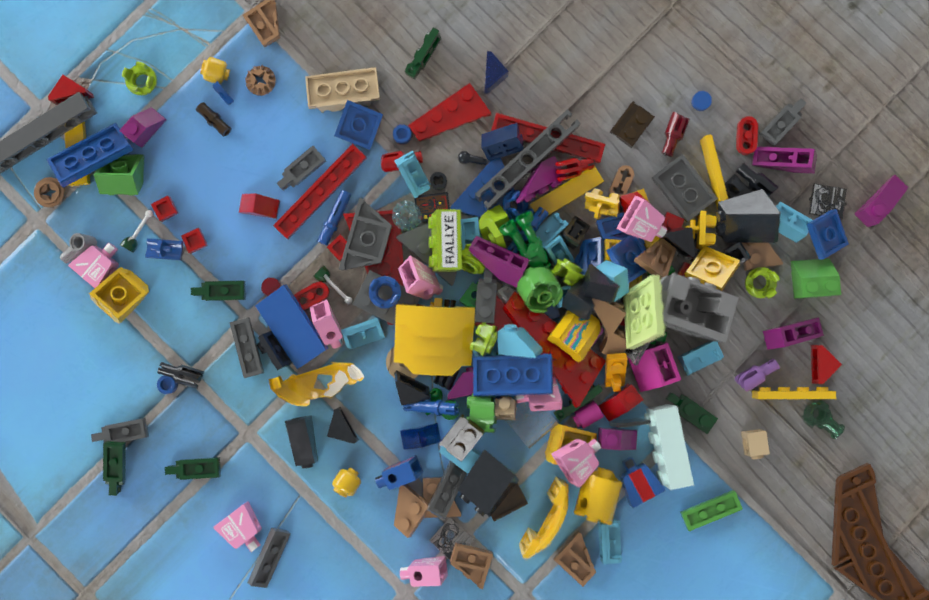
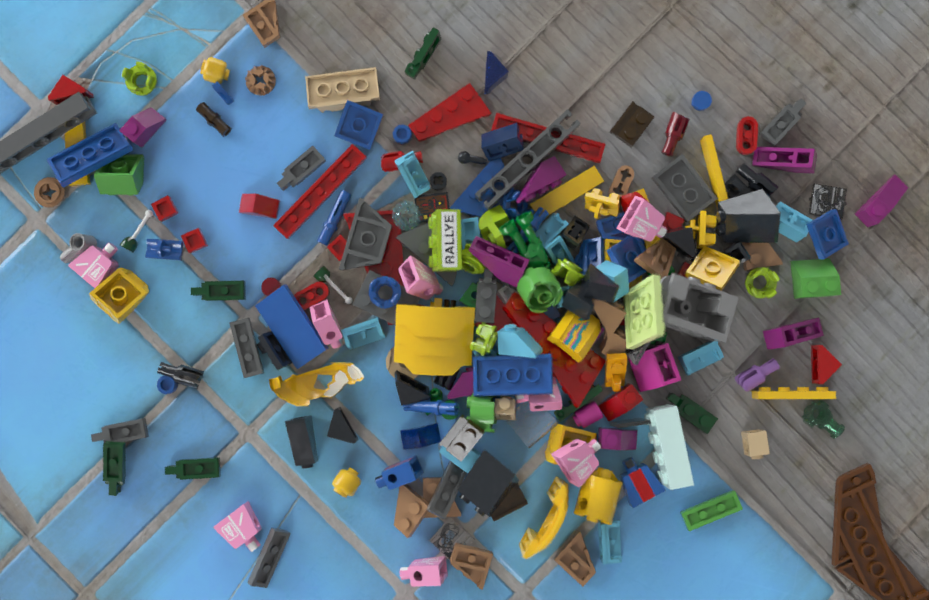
red arm [555,157,594,182] -> none

